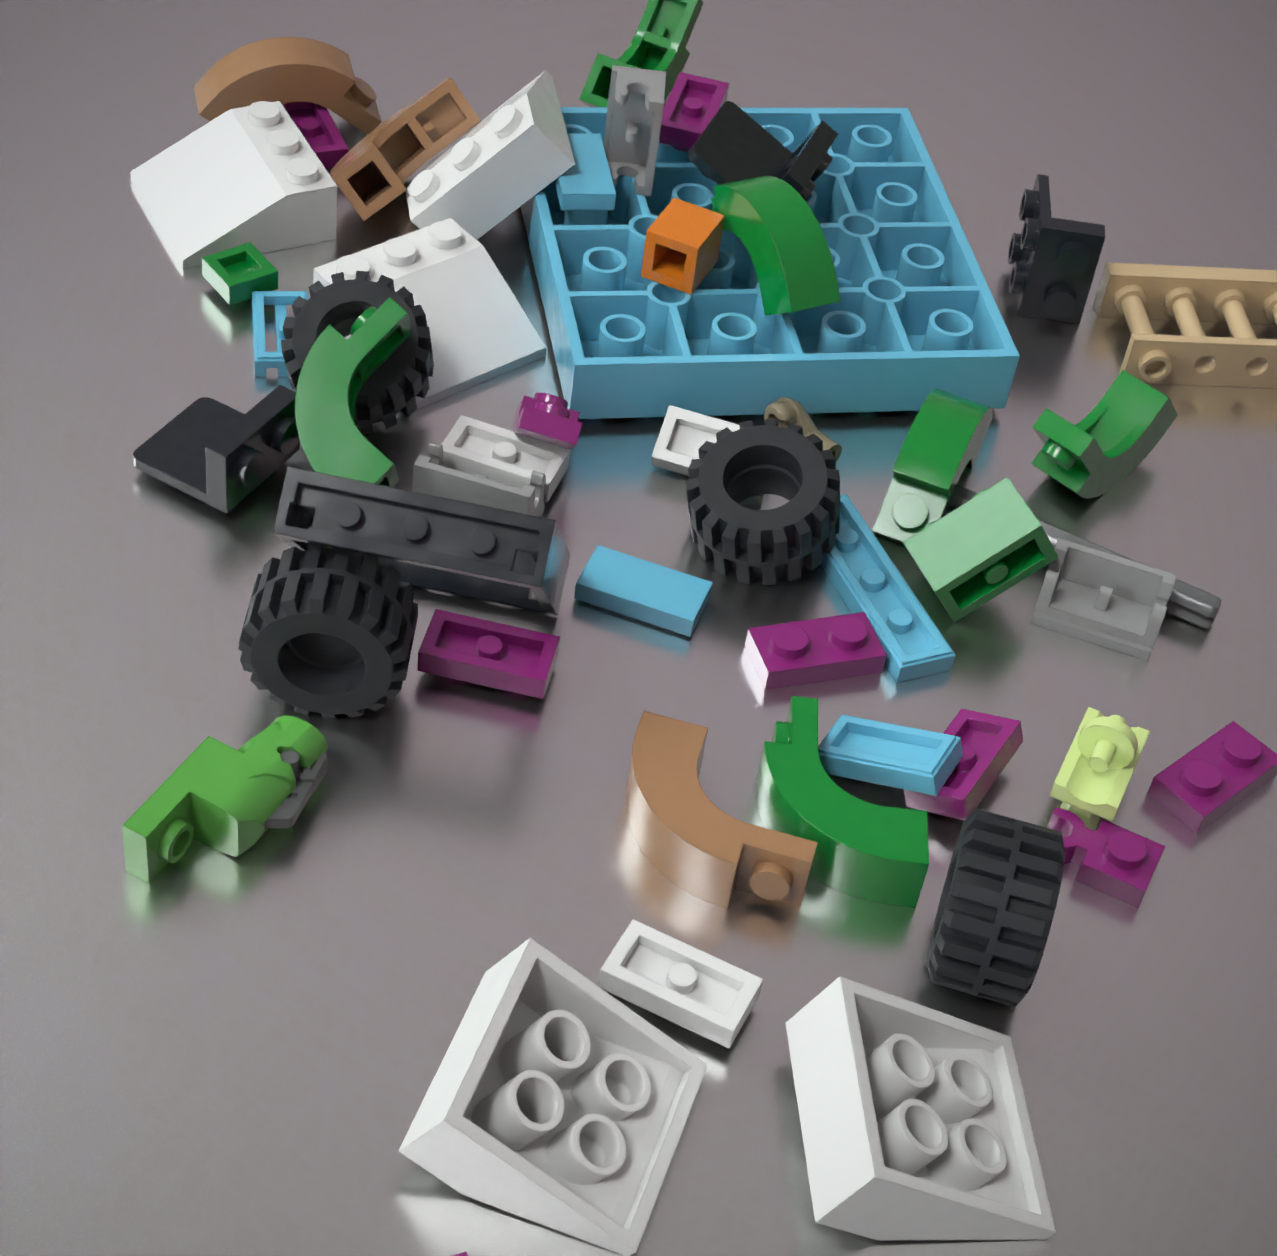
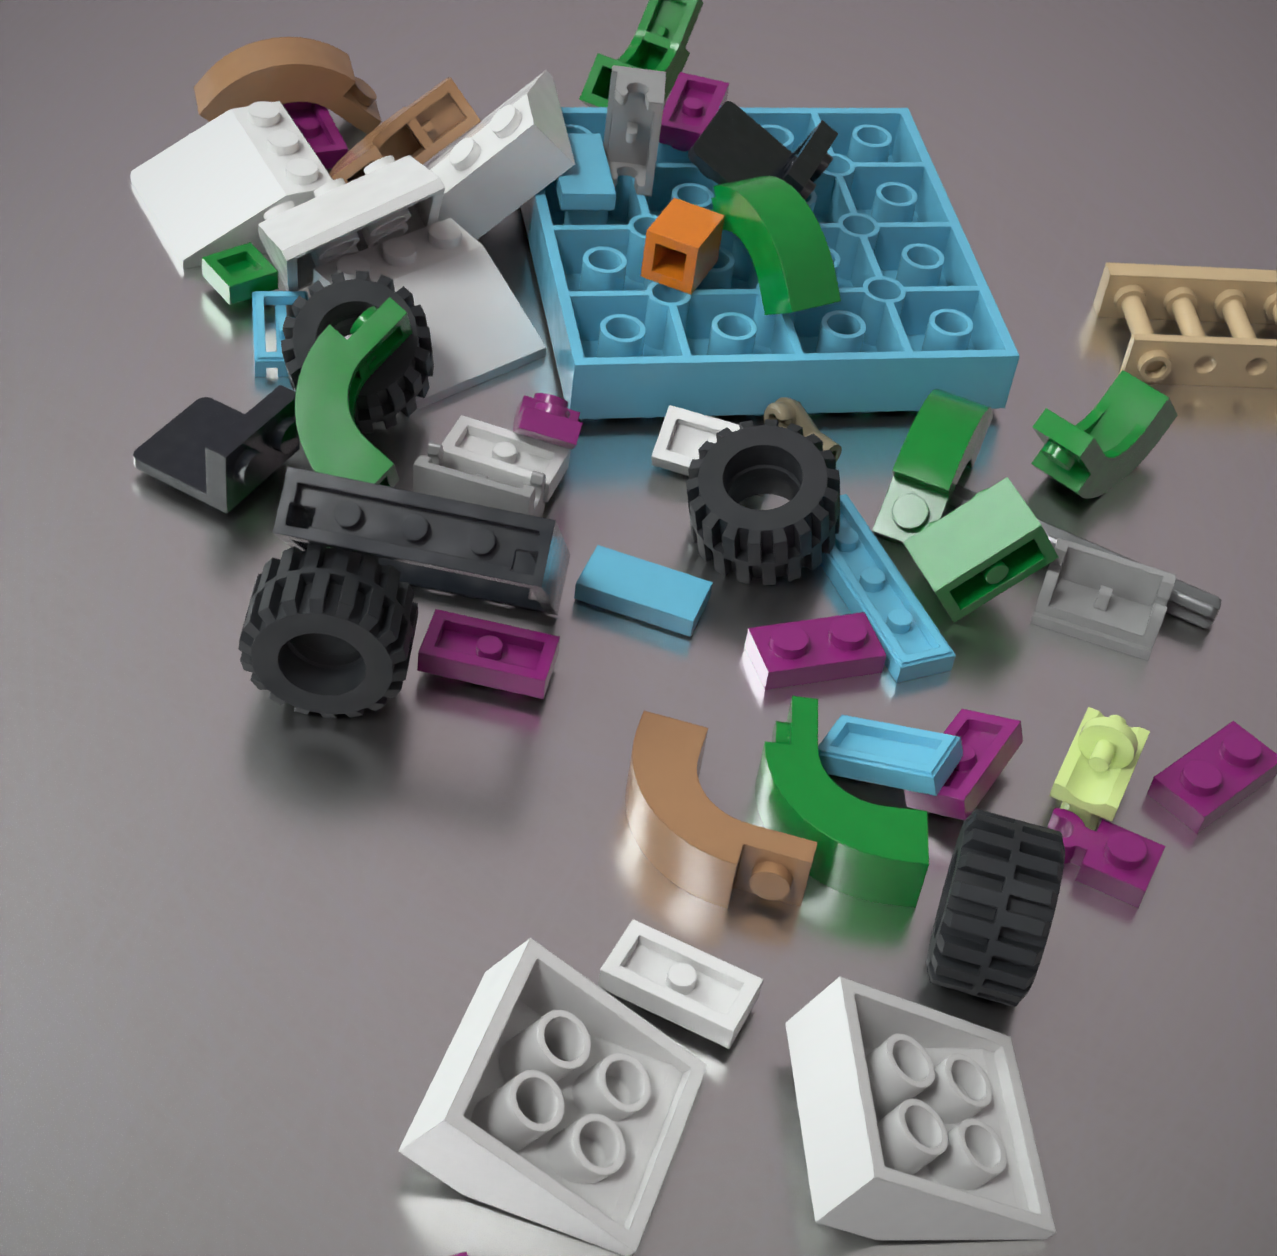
bright green plate [122,715,328,883] -> none
black bracket [1008,174,1106,324] -> none
none -> white slope [258,155,445,291]

